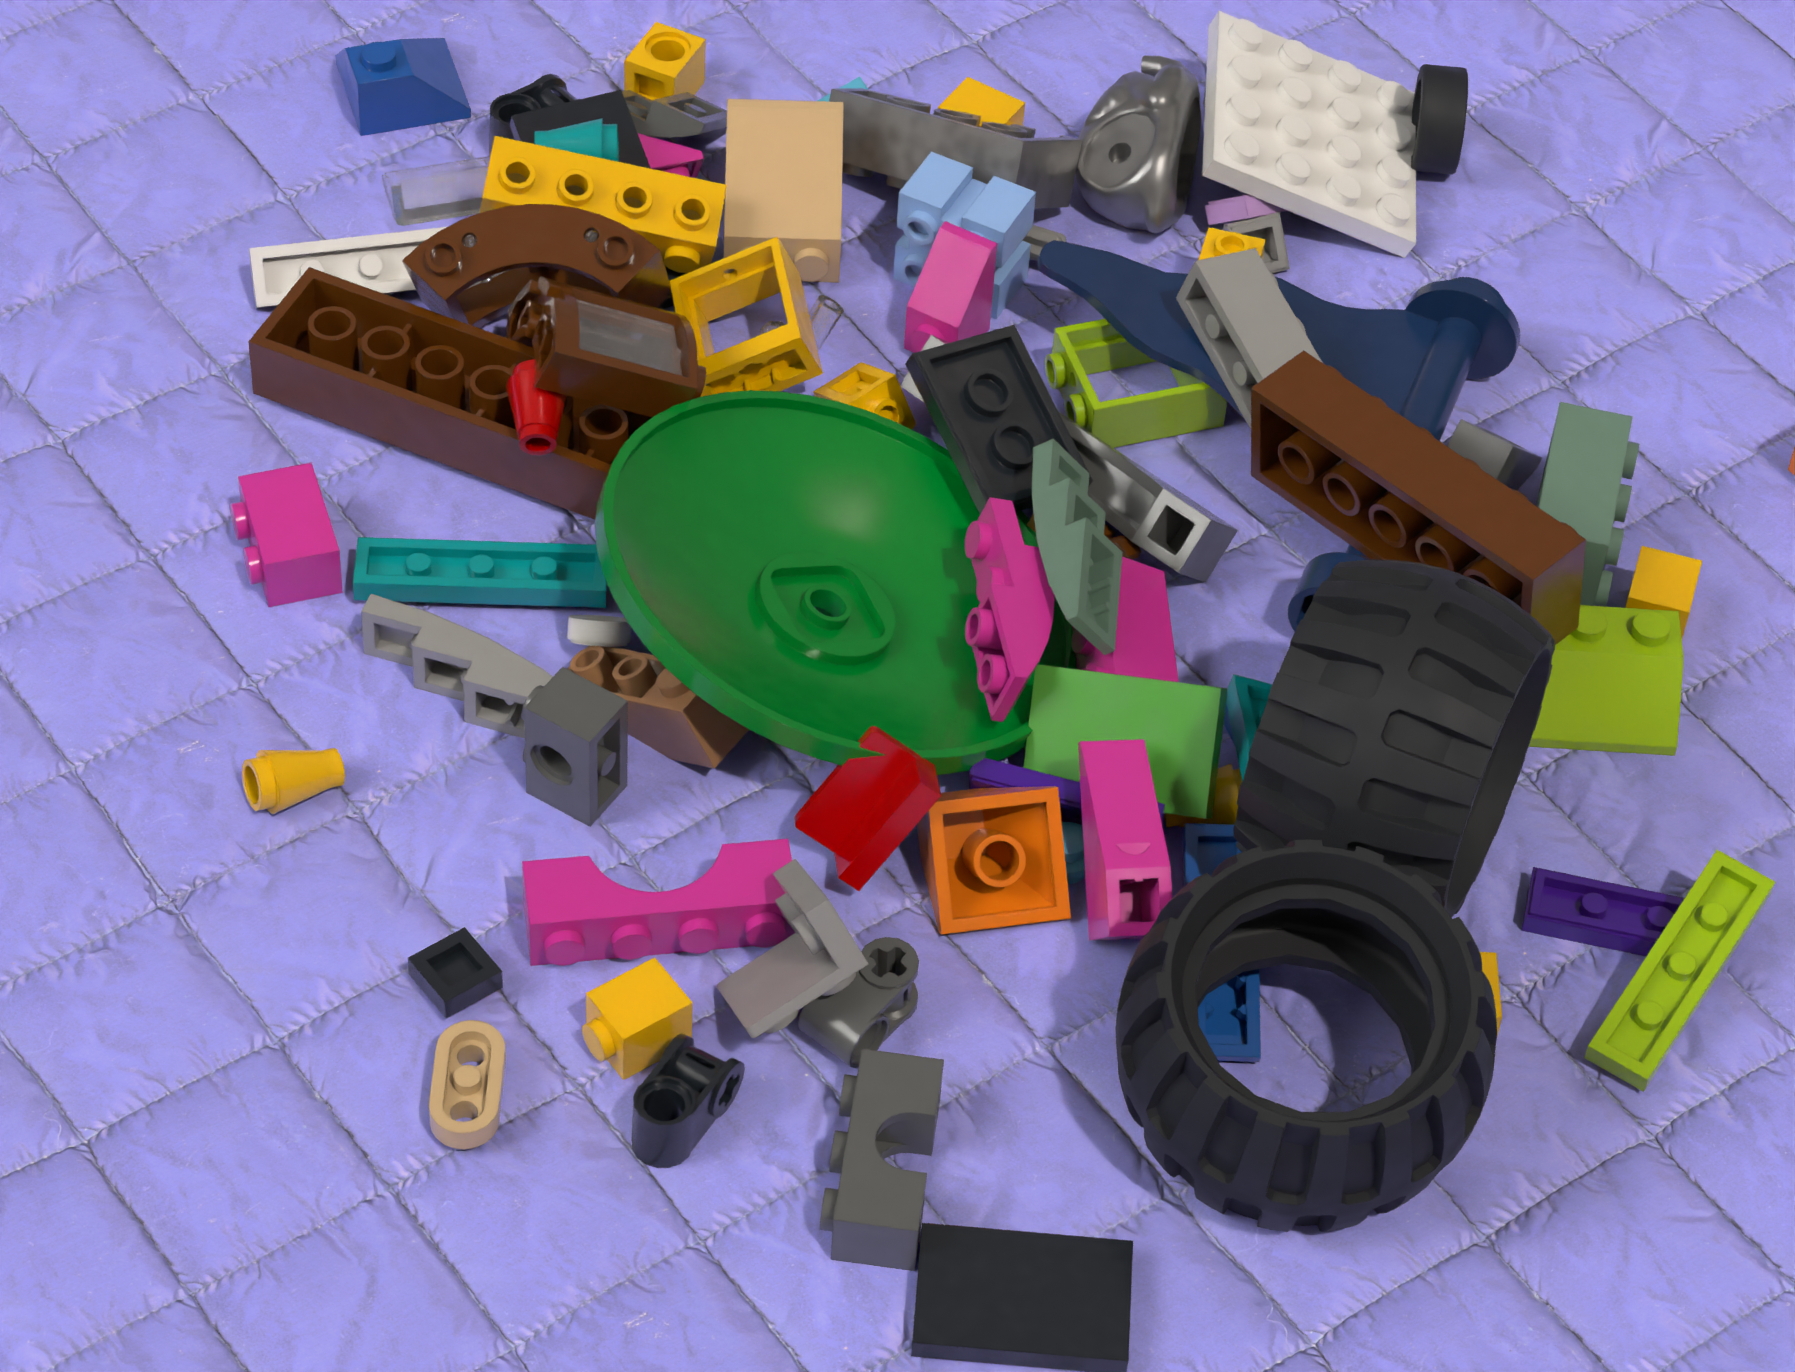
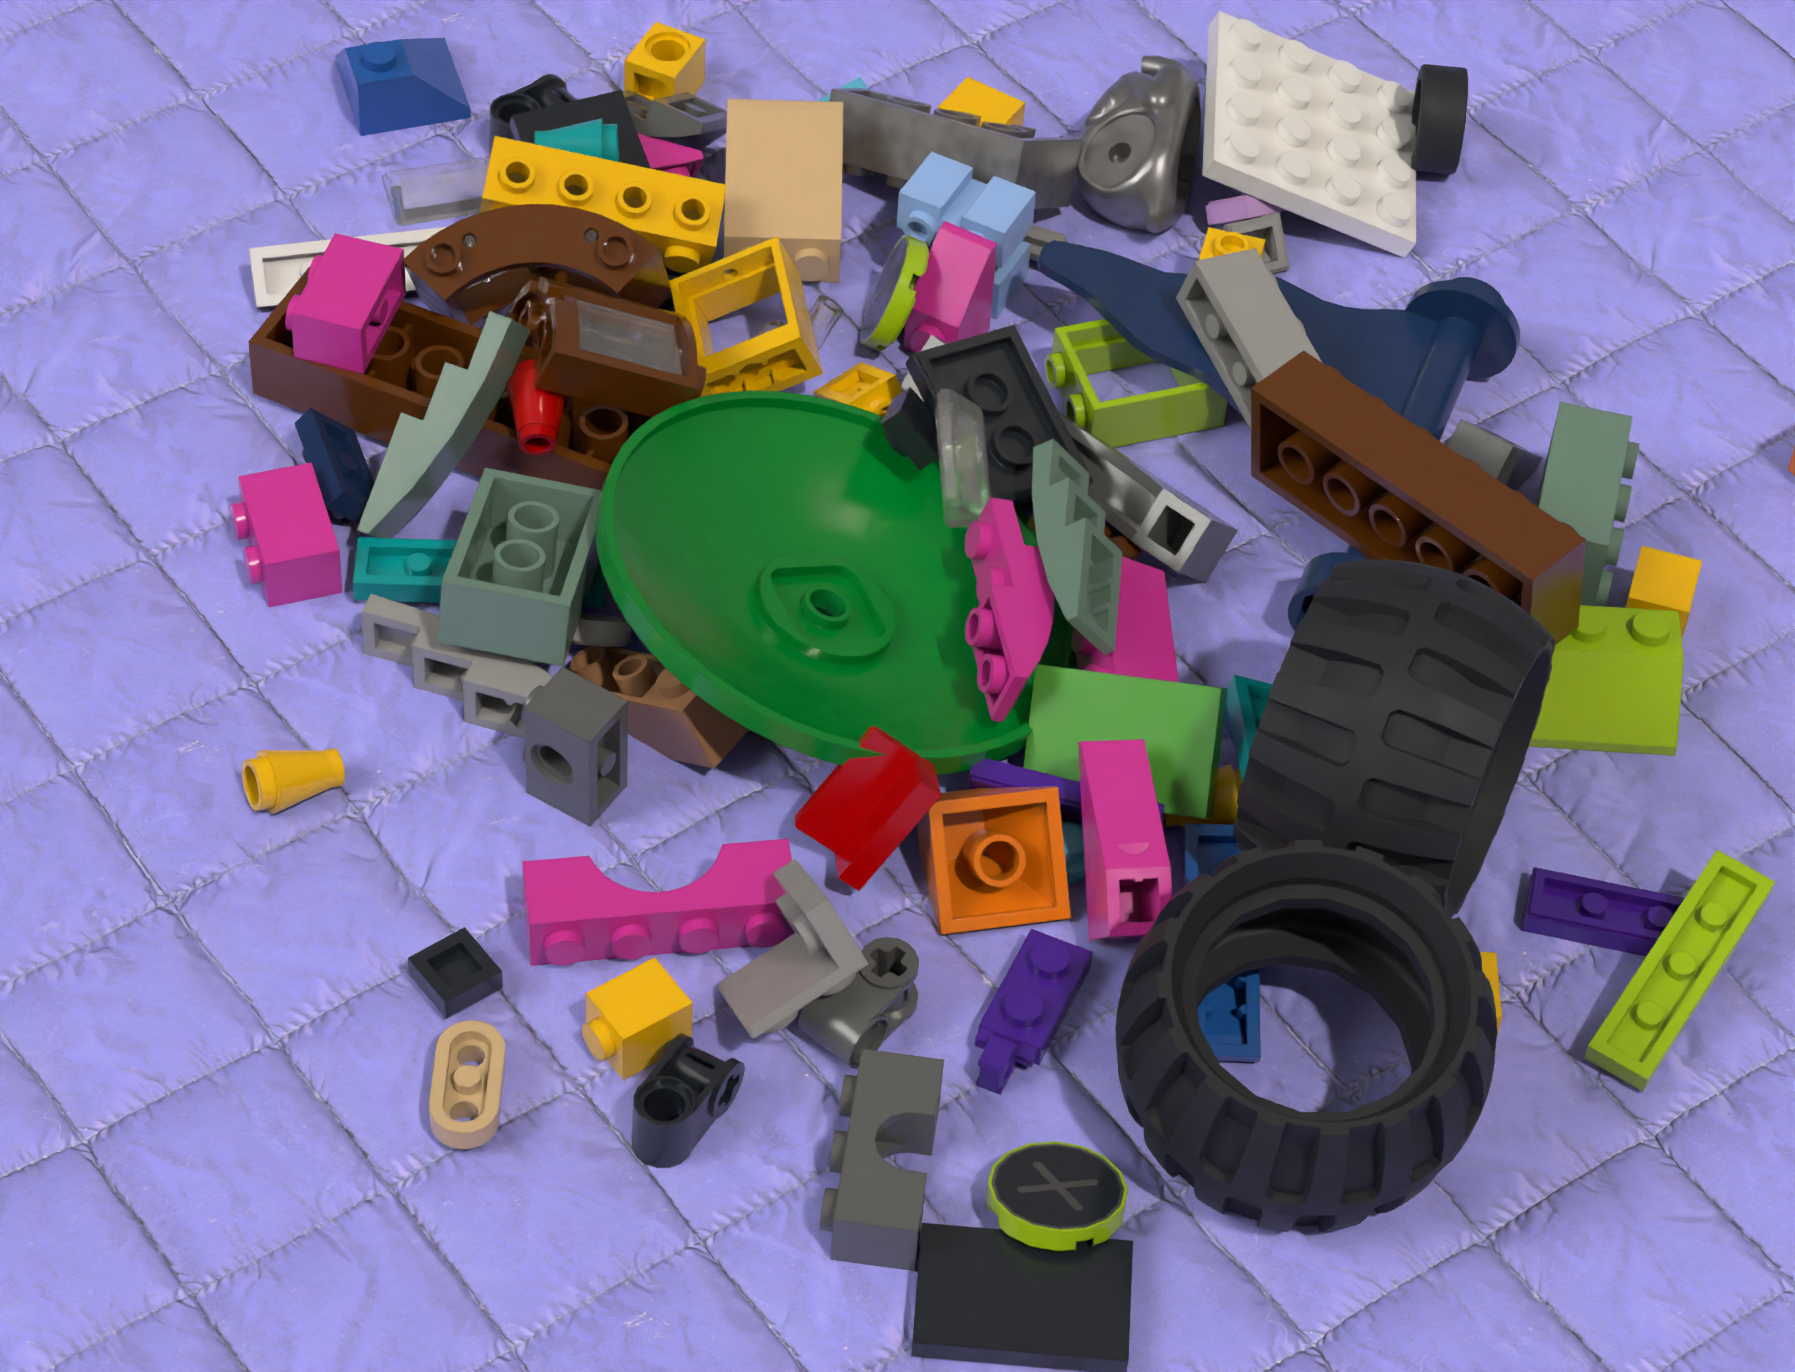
none -> dark pink brick [285,233,406,374]
none -> dark blue plate [294,408,374,524]
none -> sand green slope [357,311,531,538]
none -> sand green brick [437,468,601,667]
none -> lime tile [860,235,929,352]
none -> black plate [881,386,945,471]
none -> clear slope [935,389,991,528]
none -> dark purple hinge [974,929,1093,1095]
none -> tile [986,1141,1128,1251]

